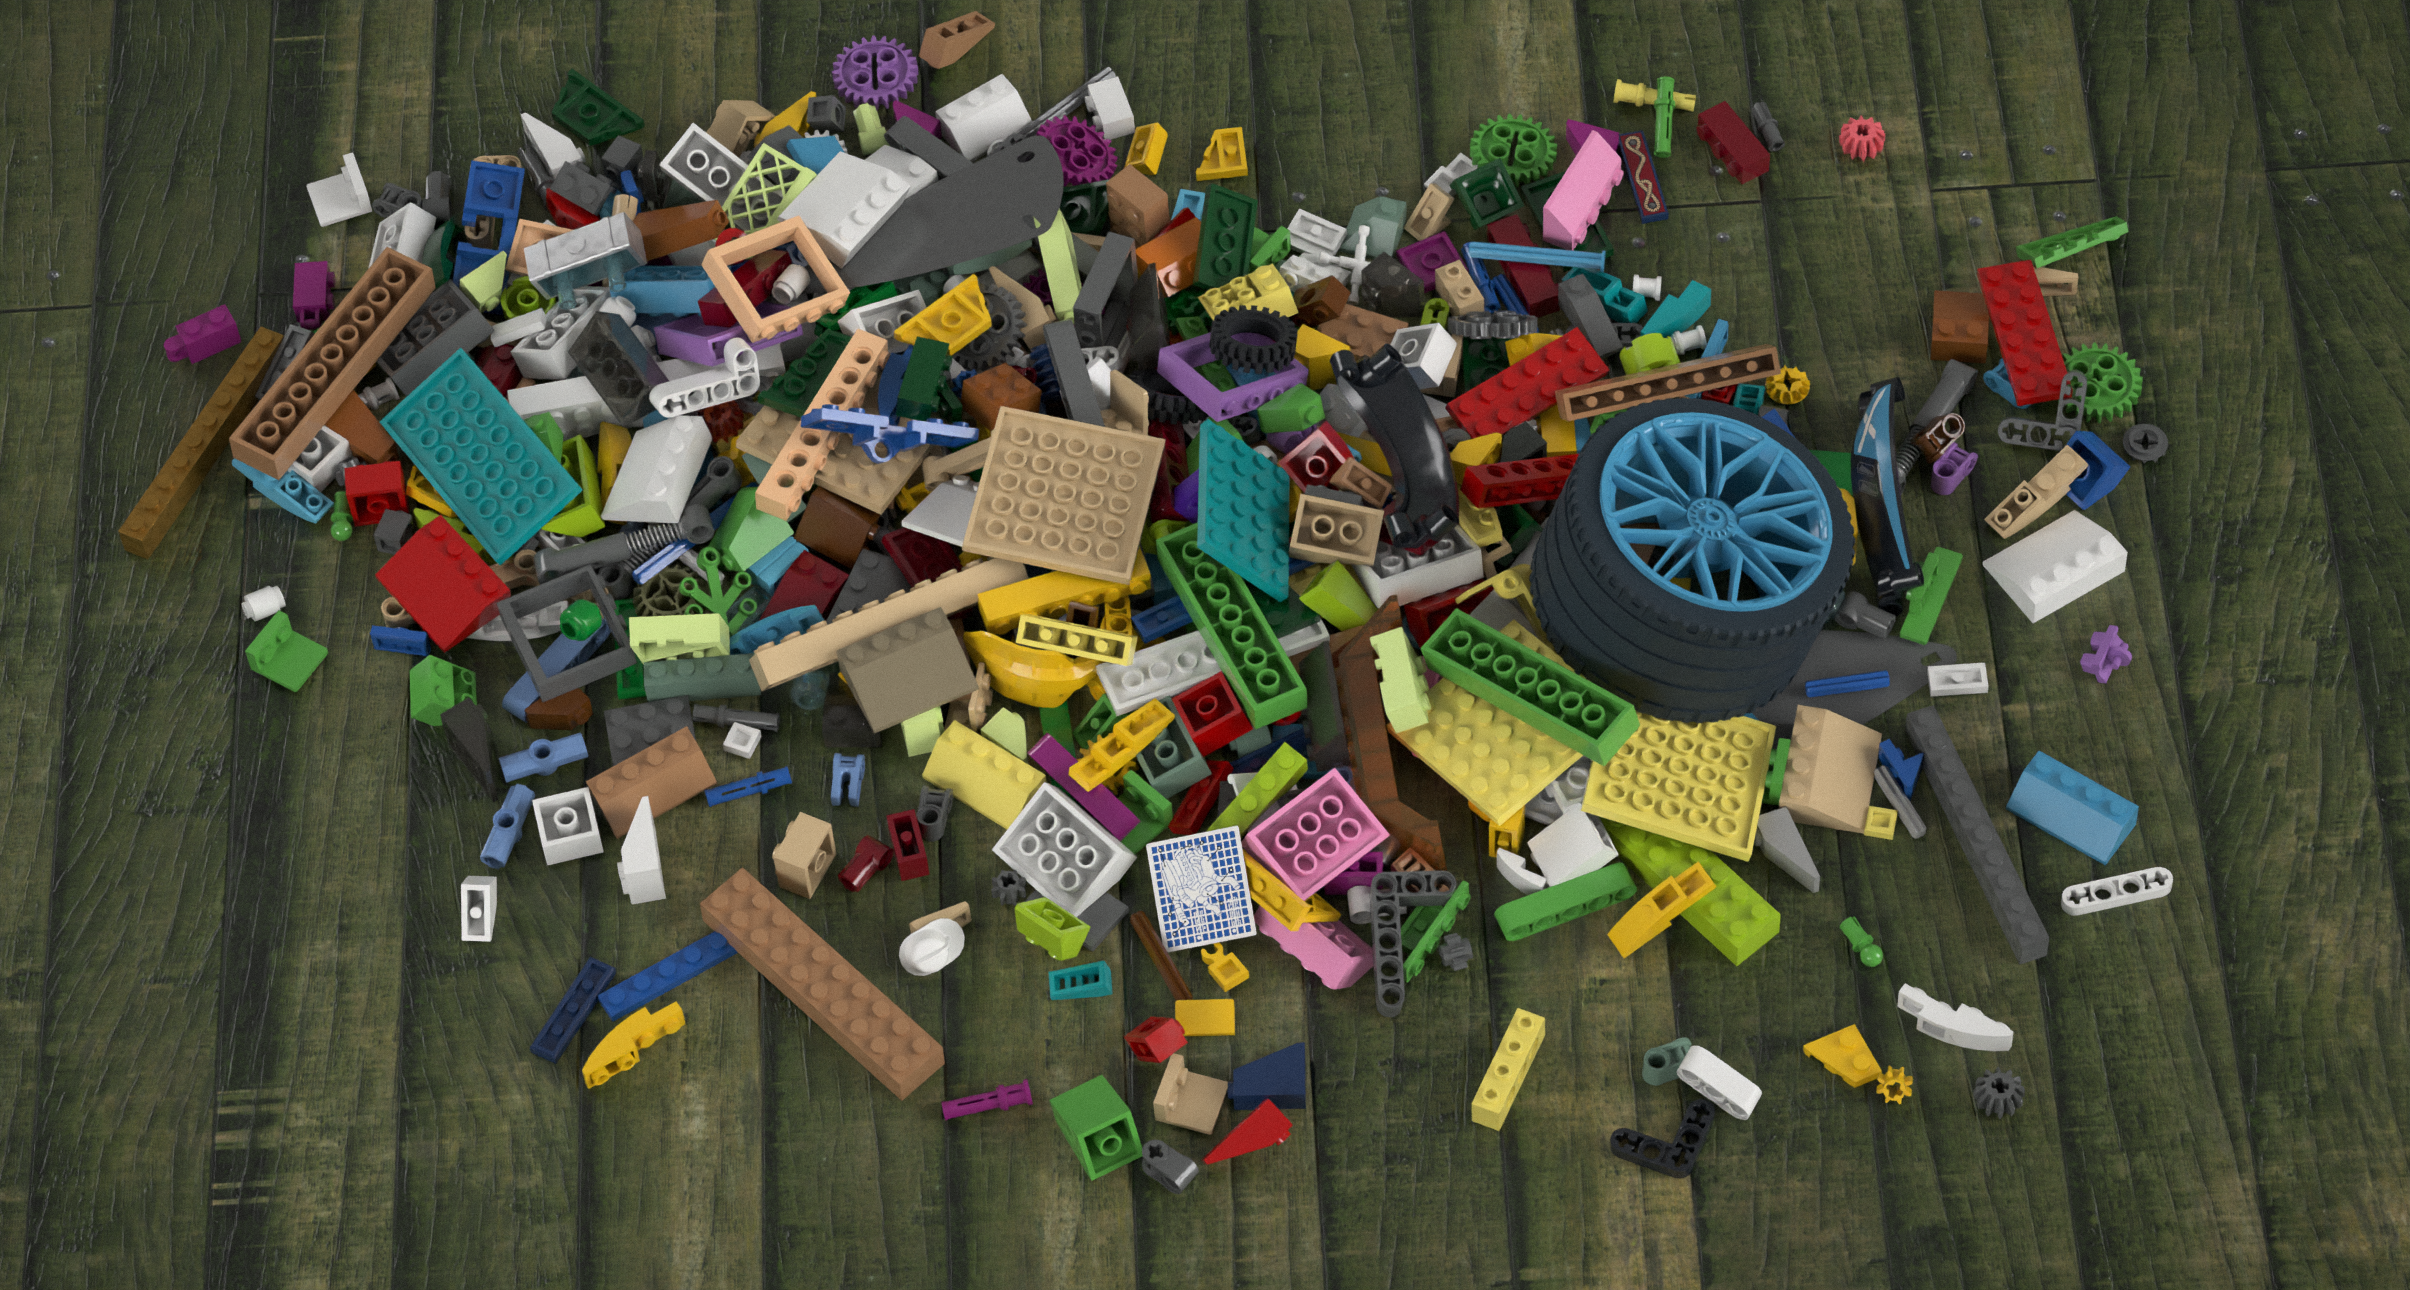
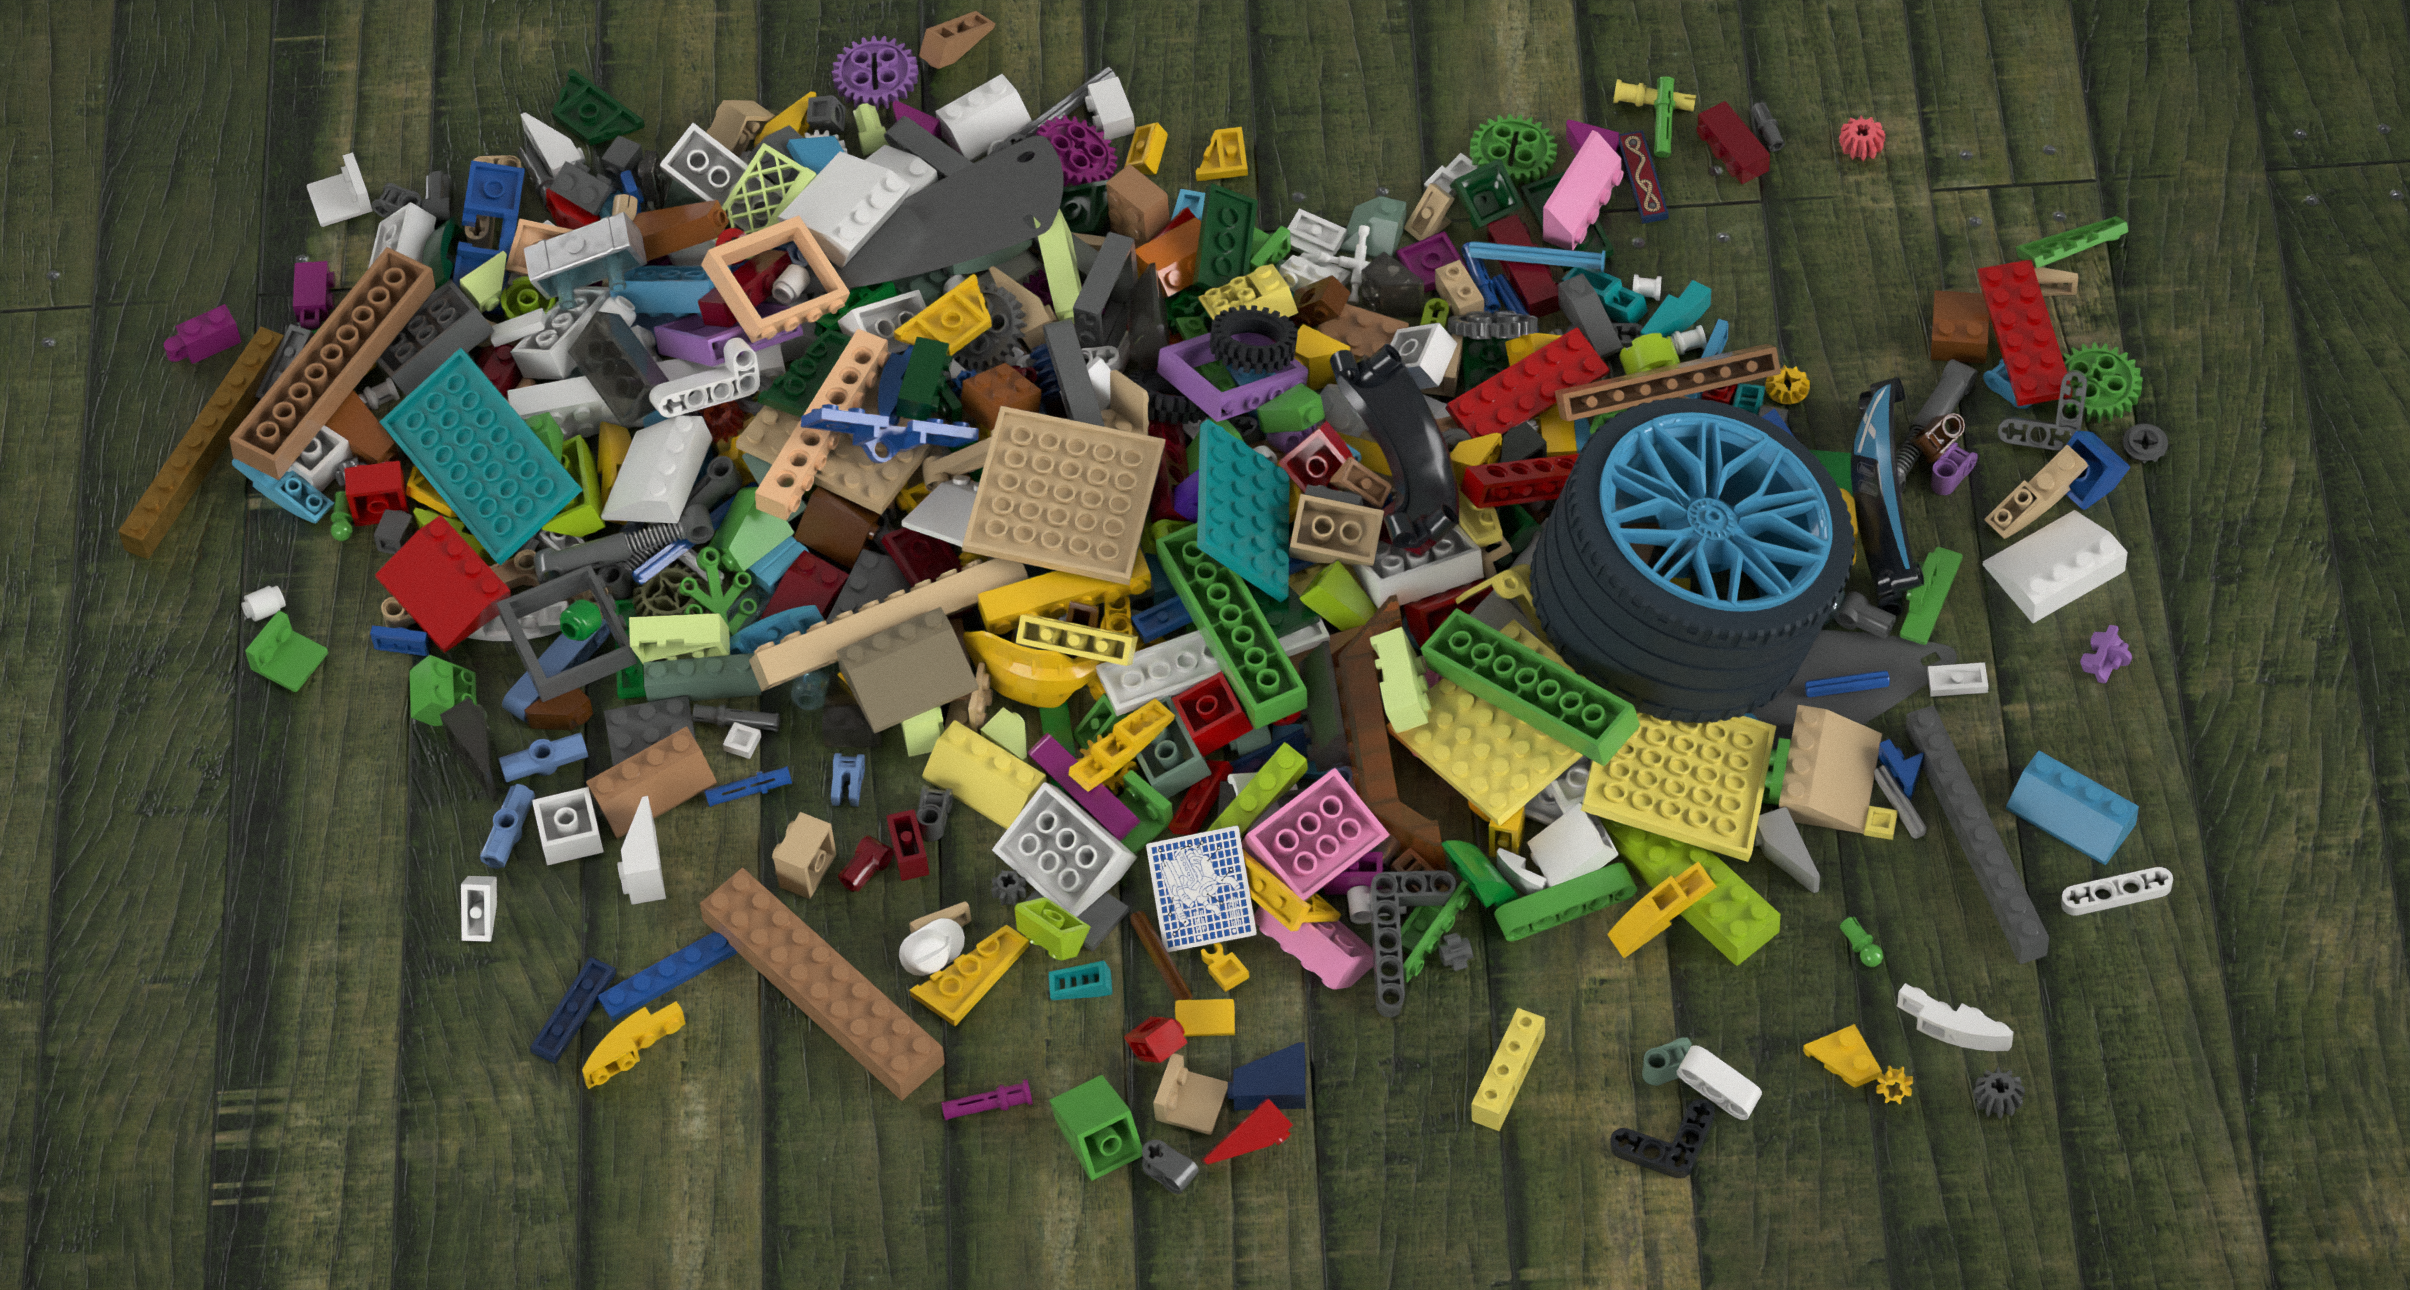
none -> yellow wing [909,925,1030,1026]
none -> green slope [1441,840,1519,908]

